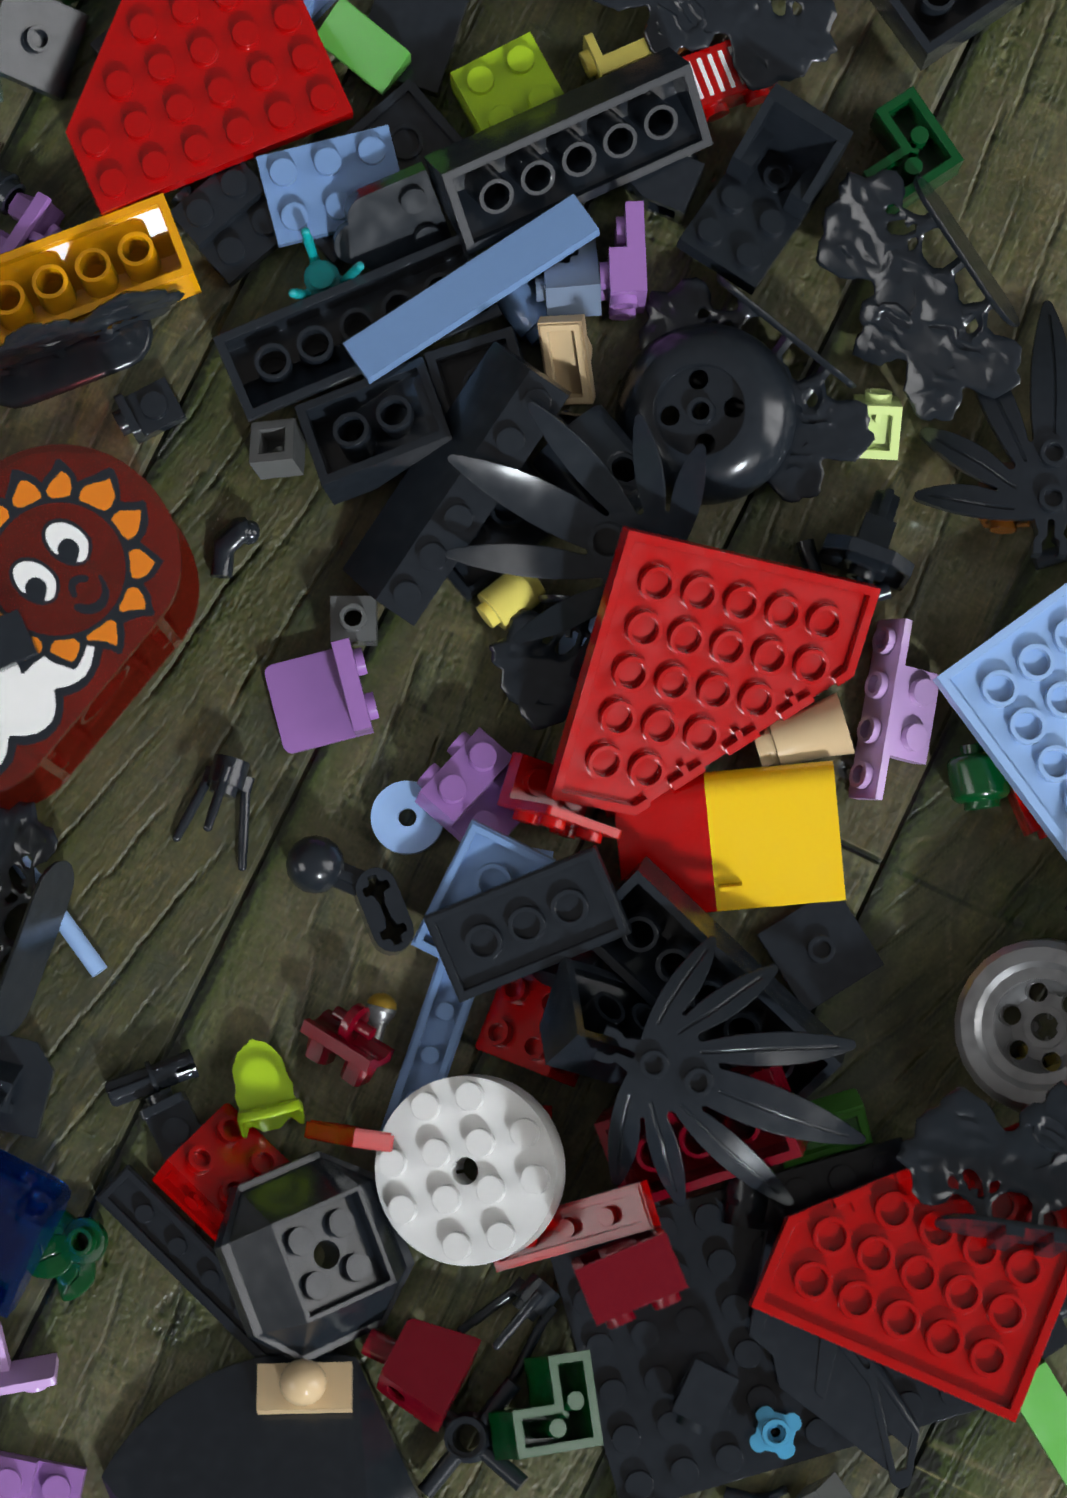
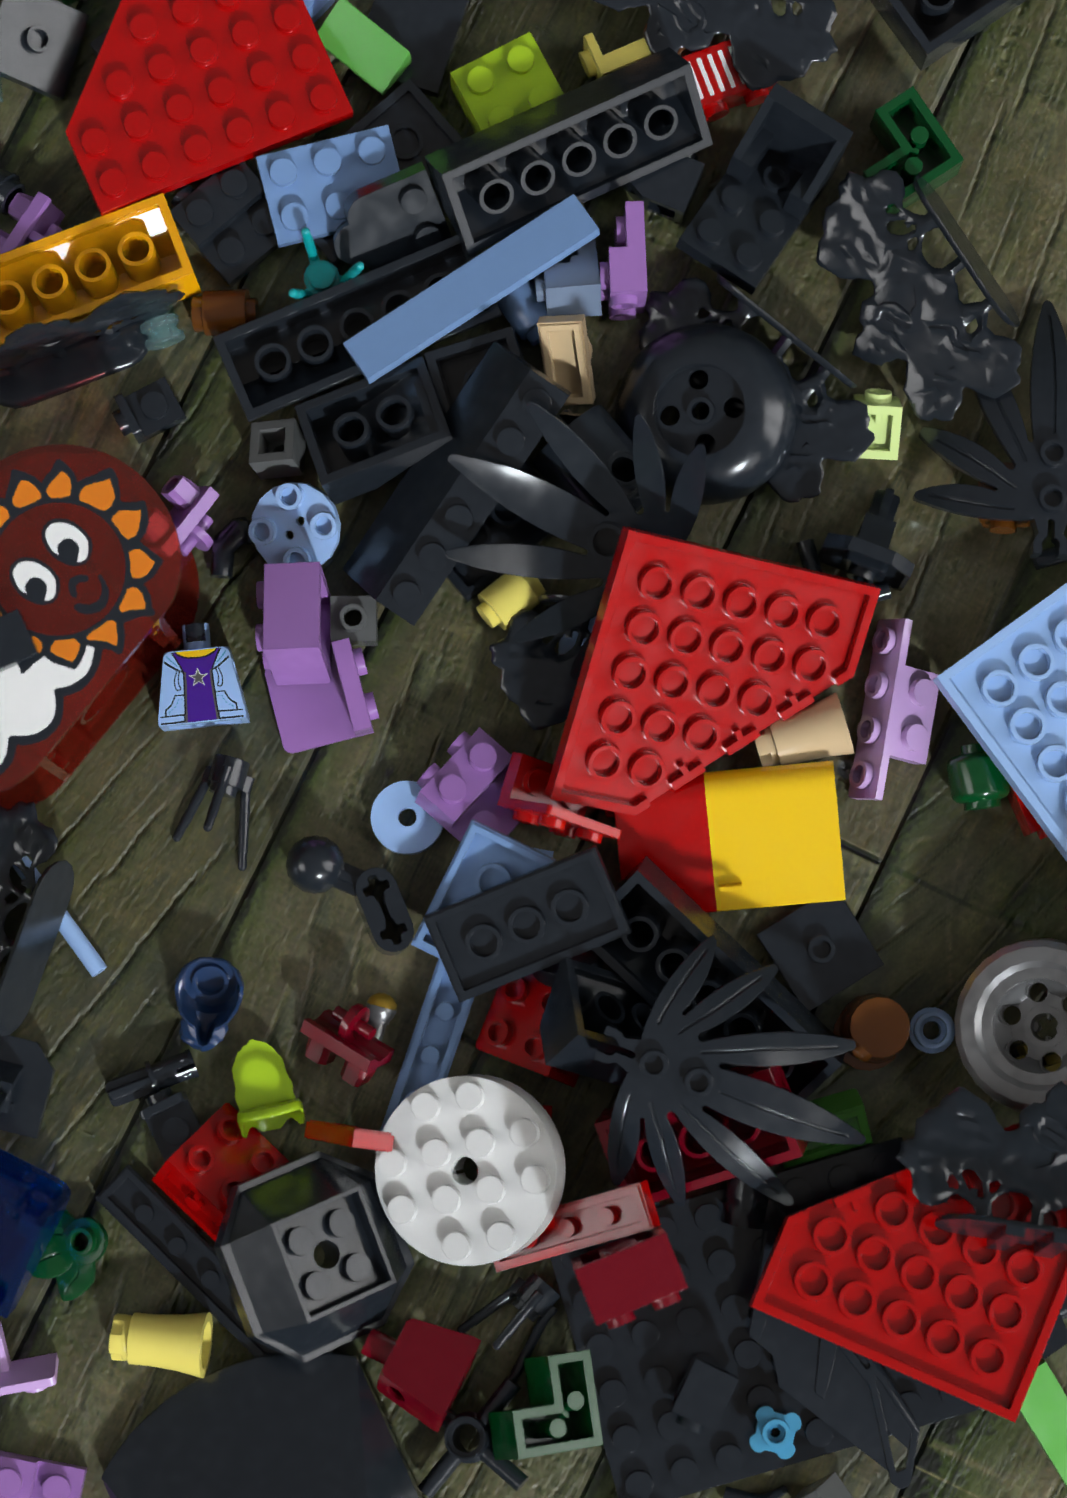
tan tile [256,1358,353,1415] -> none
none -> light yellow plant [109,1312,213,1378]
none -> clear light blue bush [140,313,185,351]
none -> medium lavender hips [144,475,220,558]
none -> torso [158,623,250,731]
none -> dark blue hair [174,957,244,1052]
none -> reddish brown brick [191,289,259,336]
none -> light blue plate [248,482,341,565]
none -> medium lavender piece [255,561,332,686]
none -> reddish brown hat [833,993,910,1071]
none -> light blue plate [909,1007,955,1054]

